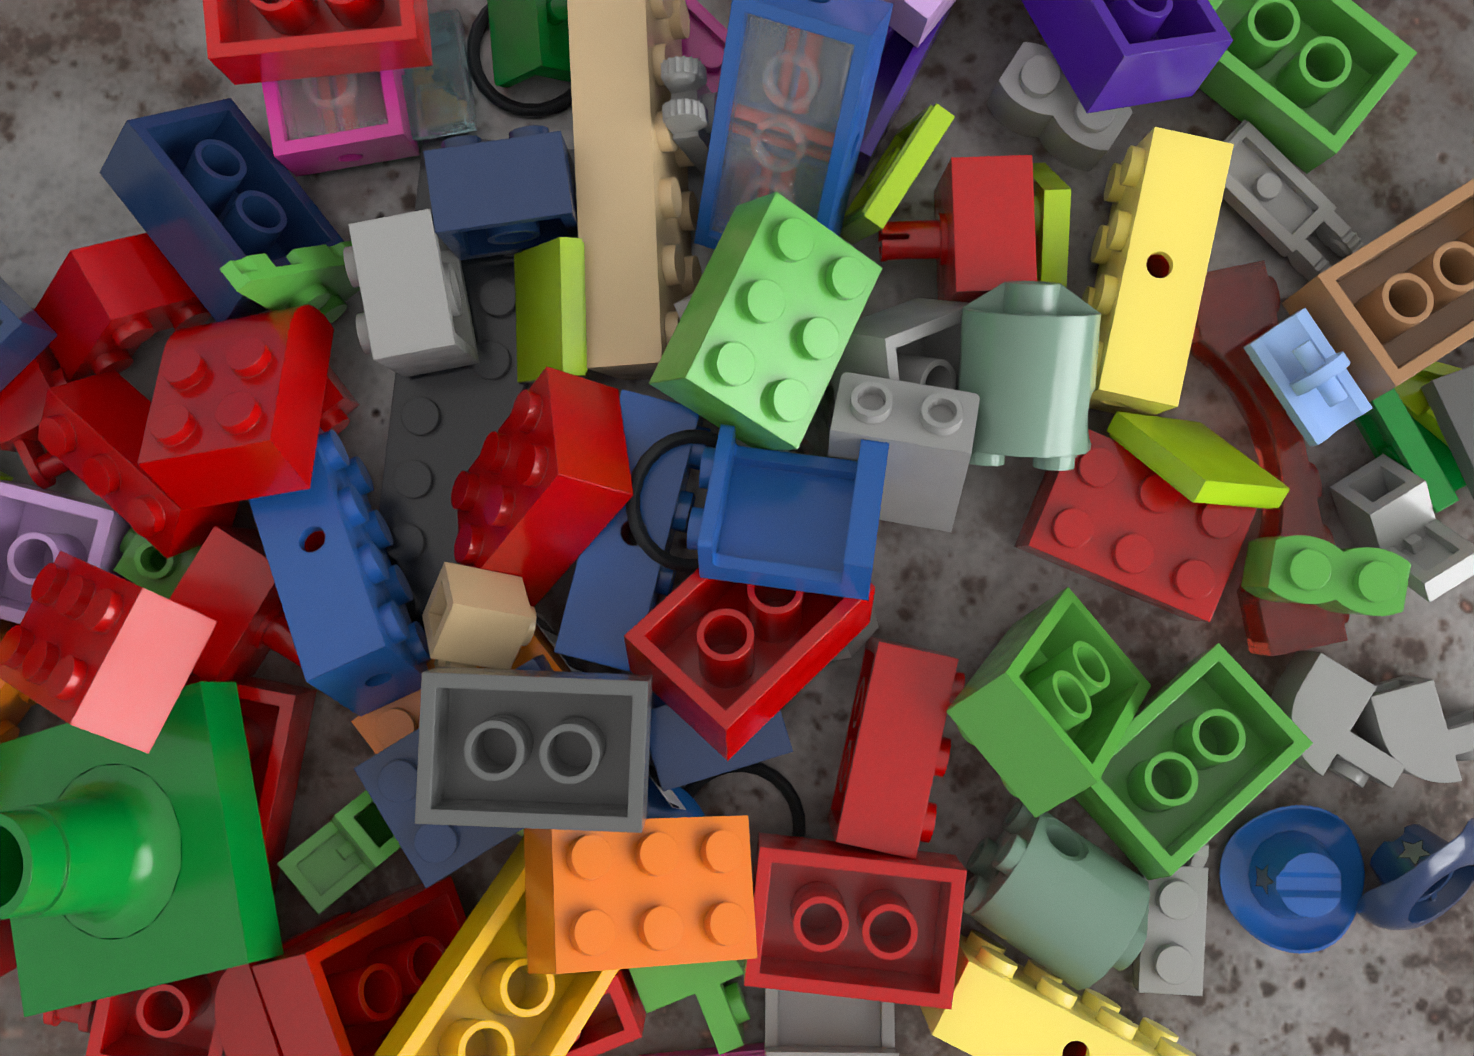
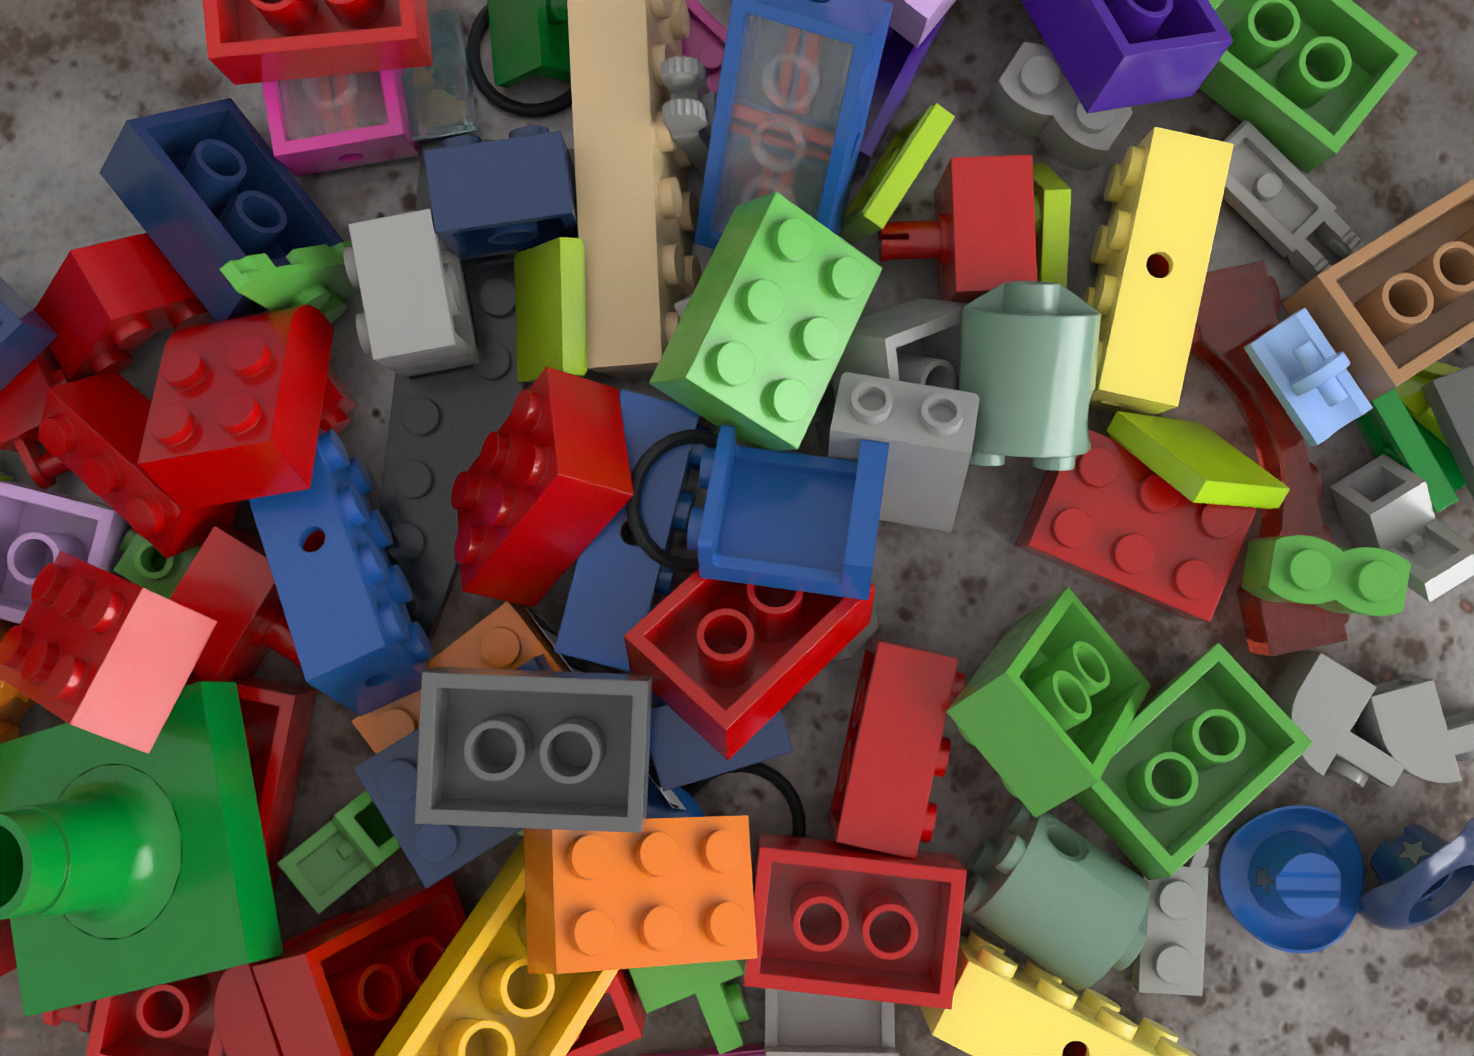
tan brick [422,562,536,669] -> none

